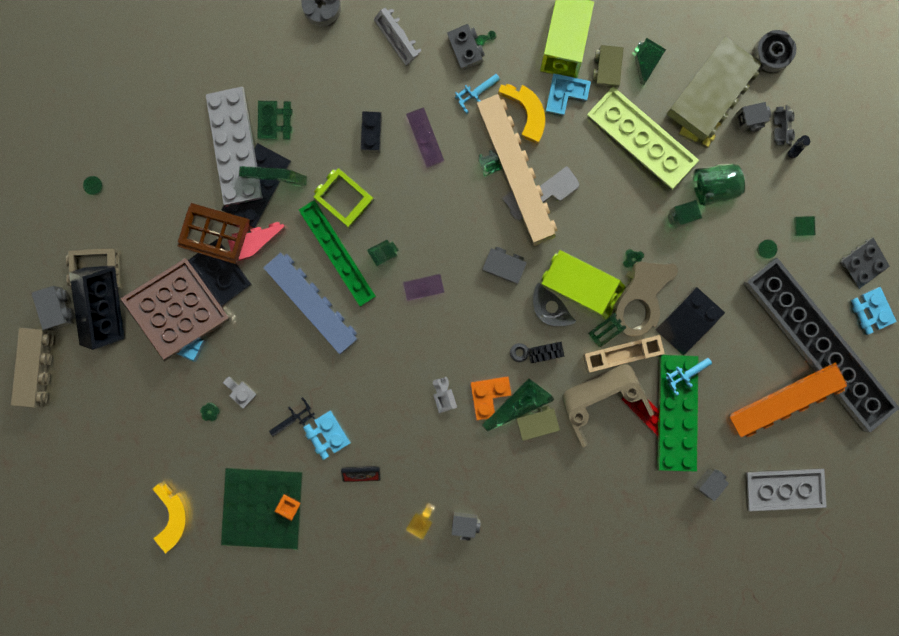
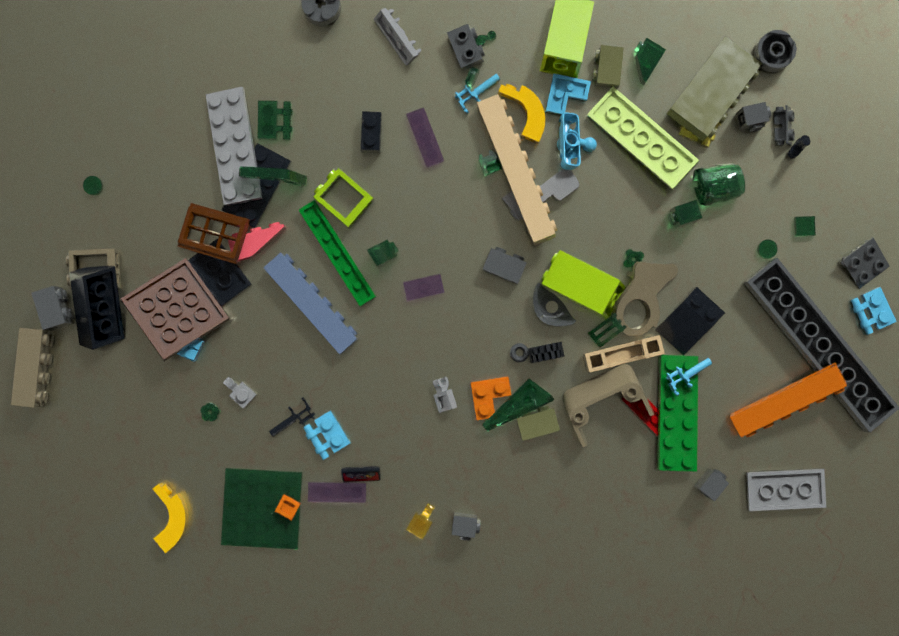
none -> clear purple plate [308,482,366,503]
none -> clear green tile [465,67,480,87]
none -> medium azure piece [557,112,597,170]

